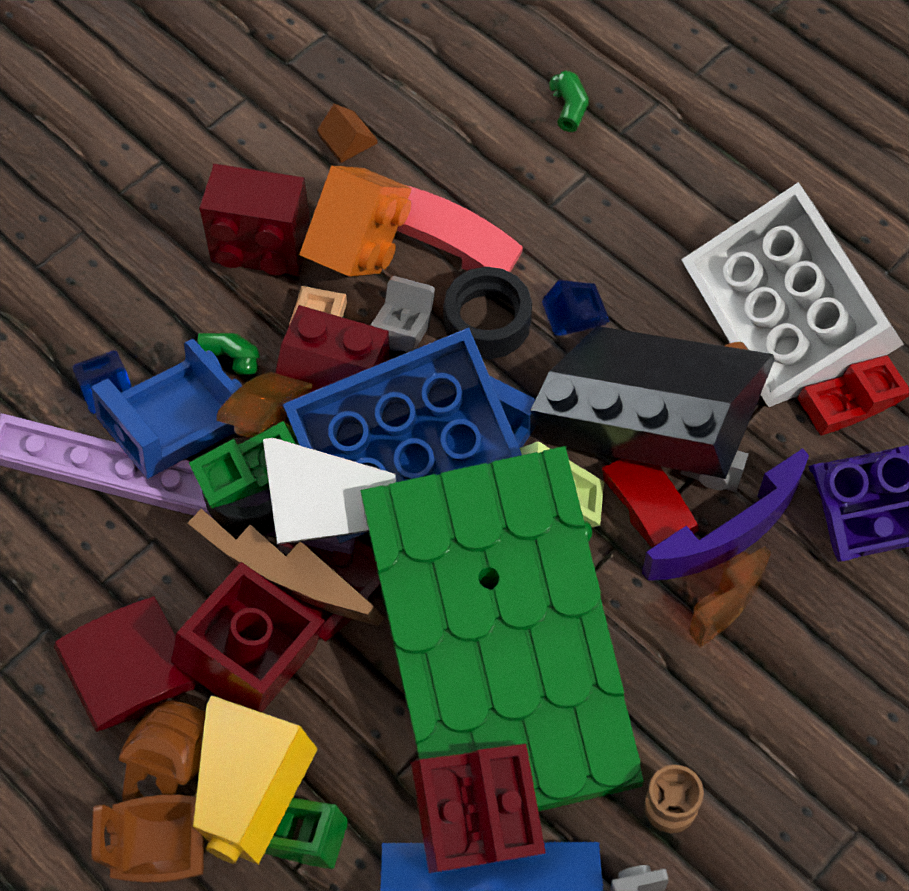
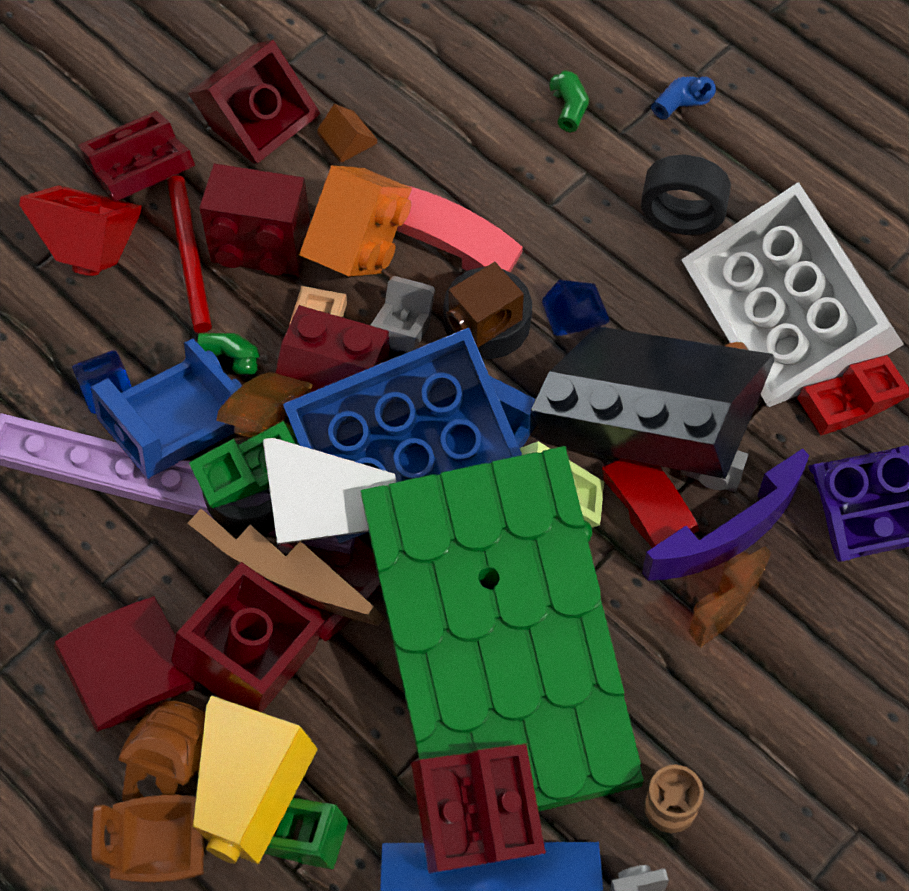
none -> red slope [19,185,142,276]
none -> dark red slope [78,111,196,202]
none -> red bar [167,176,212,333]
none -> dark red slope [188,40,321,164]
none -> reddish brown brick [446,262,524,348]
none -> black tyre [640,154,731,235]
none -> blue arm [651,76,716,120]

